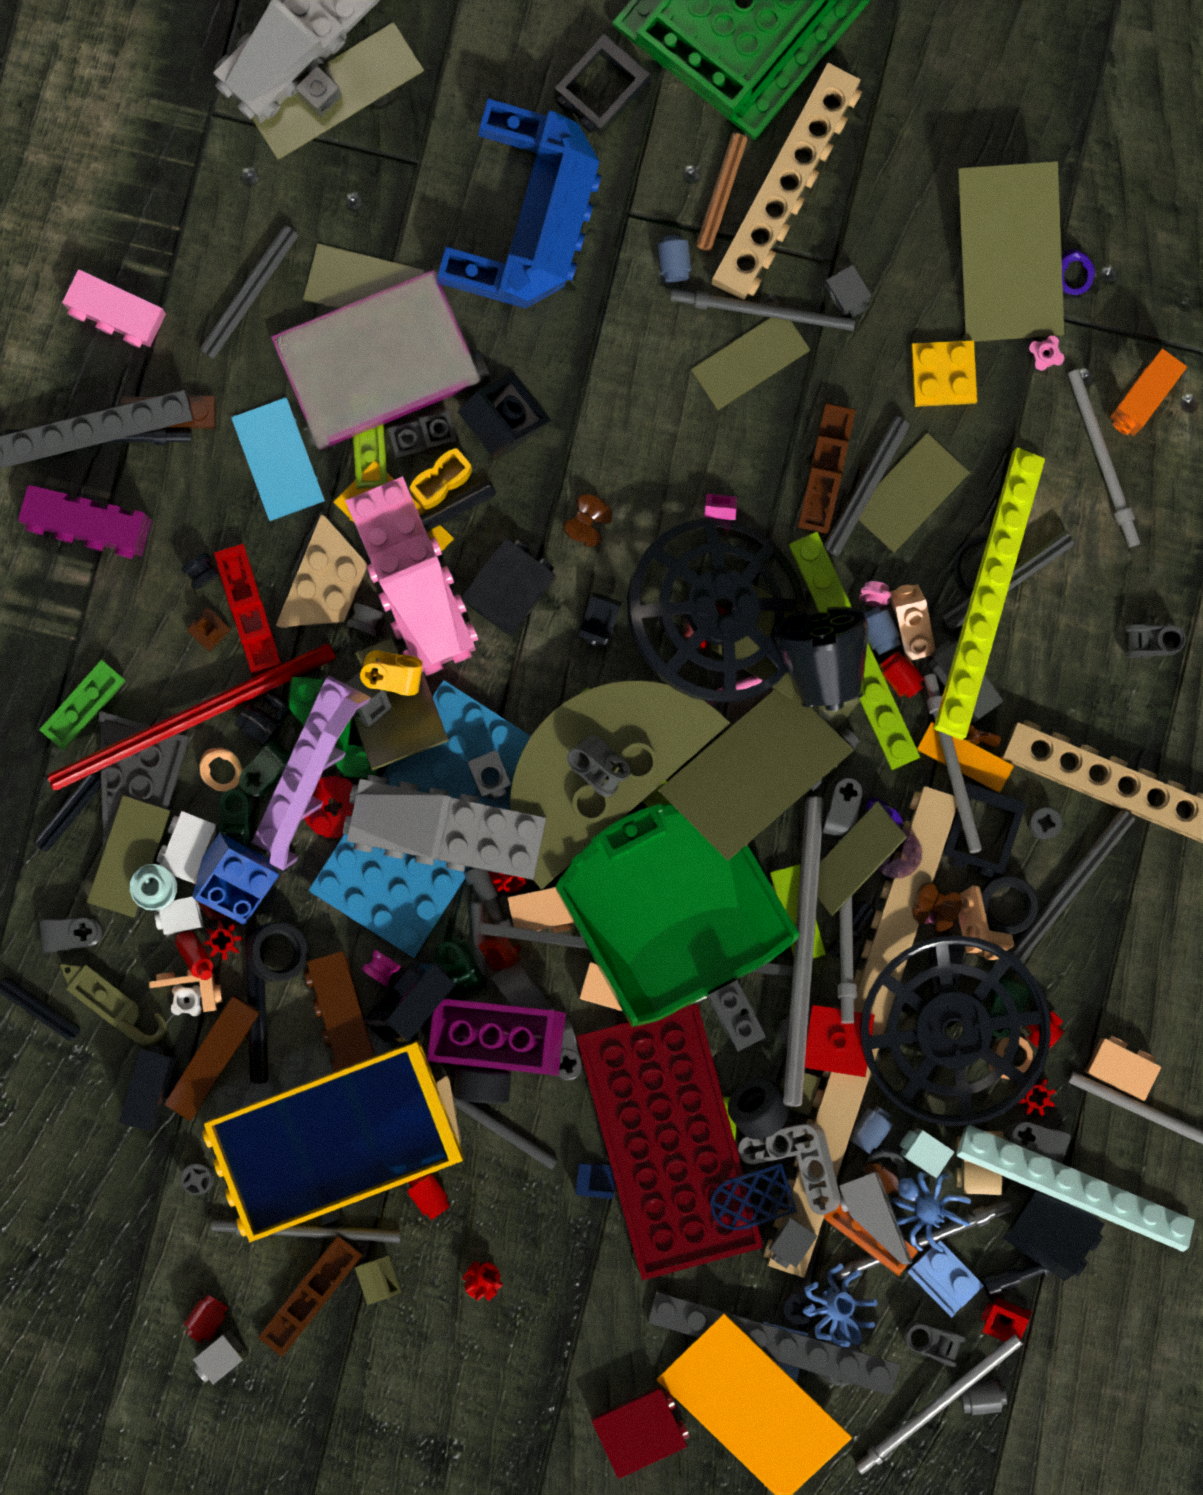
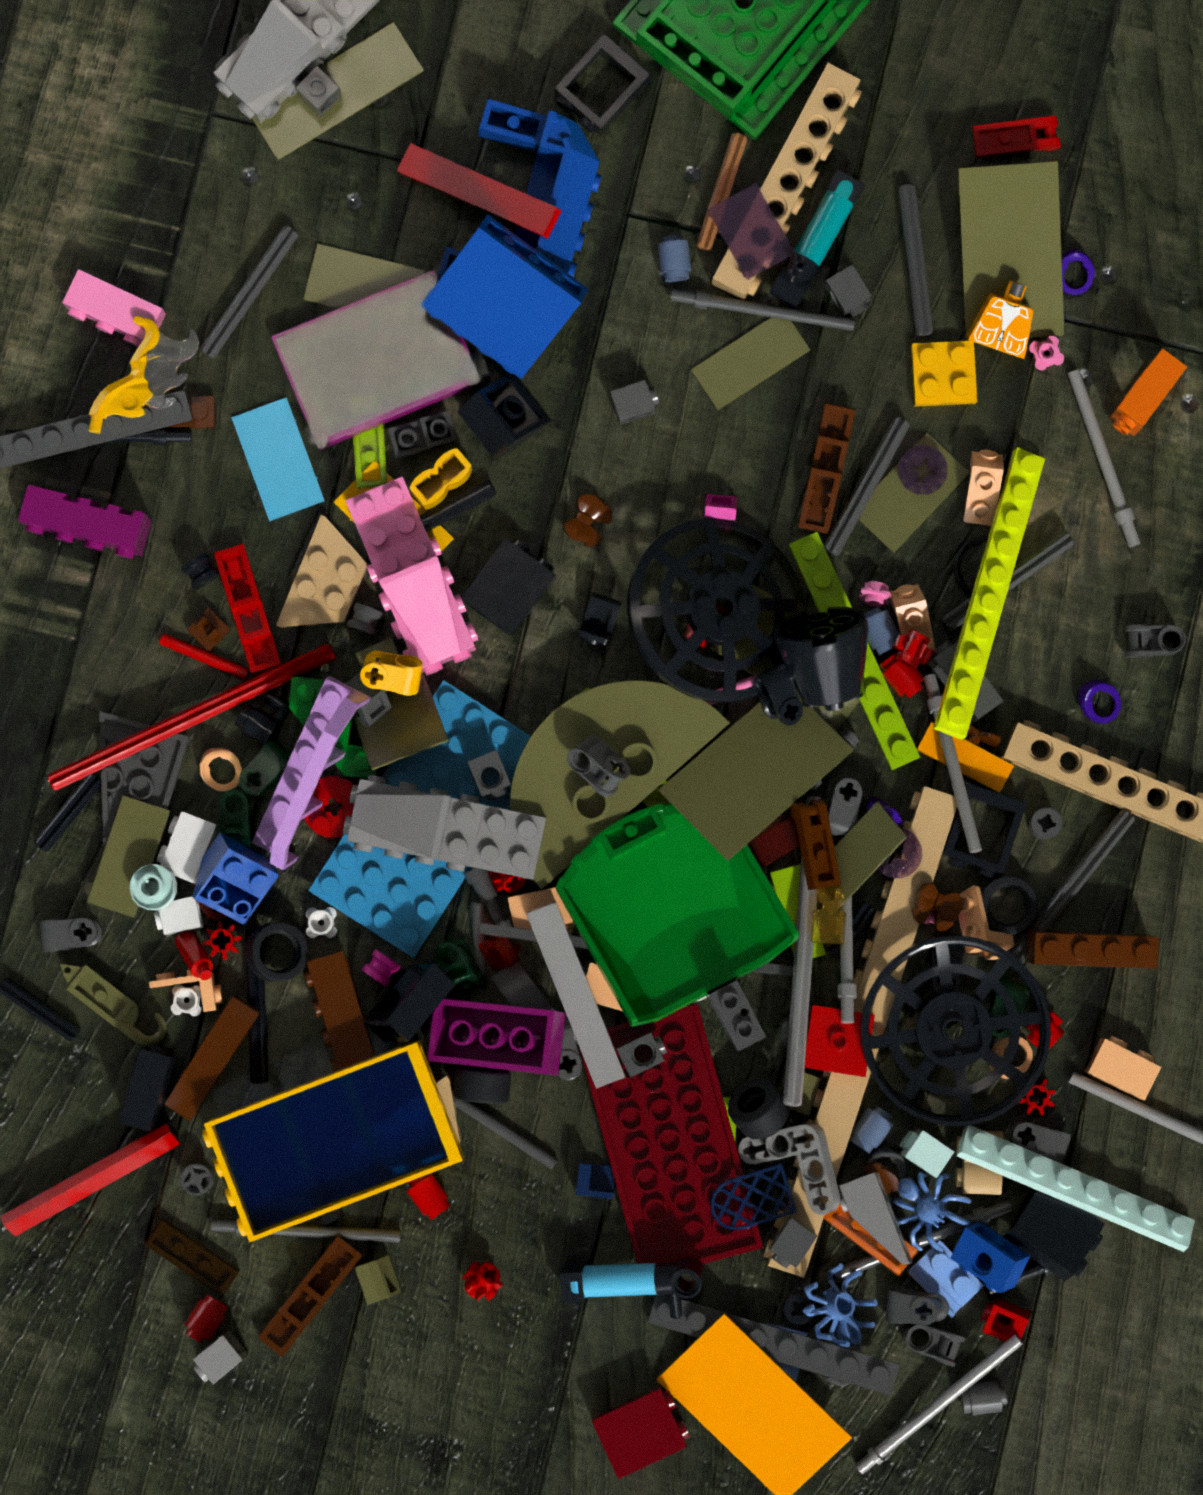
bright green plate [39,659,126,751] -> none
none -> red tile [0,1124,181,1237]
none -> piece [88,316,199,434]
none -> dark brown tile [144,1218,241,1297]
none -> red bar [159,633,250,680]
none -> white plate [306,907,337,938]
none -> red tile [397,143,562,239]
none -> blue panel [420,214,589,379]
none -> light grey tile [526,901,626,1089]
none -> piece [559,1257,706,1319]
none -> dark grey brick [610,380,659,425]
none -> dark grey brick [617,1032,667,1078]
none -> piece [708,183,795,280]
none -> clear red piece [748,817,800,866]
none -> black piece [752,662,803,726]
none -> piece [770,170,865,308]
none -> reddish brown plate [790,799,841,890]
none -> clear yellow plate [811,888,847,944]
none -> dark grey piece [886,1288,949,1325]
none -> red gear [892,630,934,669]
none -> dark grey axle [898,184,933,336]
none -> clear purple gear [898,445,948,495]
none -> blue brick [950,1221,1030,1293]
none -> light nougat bracket [963,450,1004,526]
none -> light orange torso [966,280,1034,359]
none -> red plate [972,116,1061,159]
none -> reddish brown brick [1025,930,1159,969]
none -> dark purple piece [1078,680,1121,724]

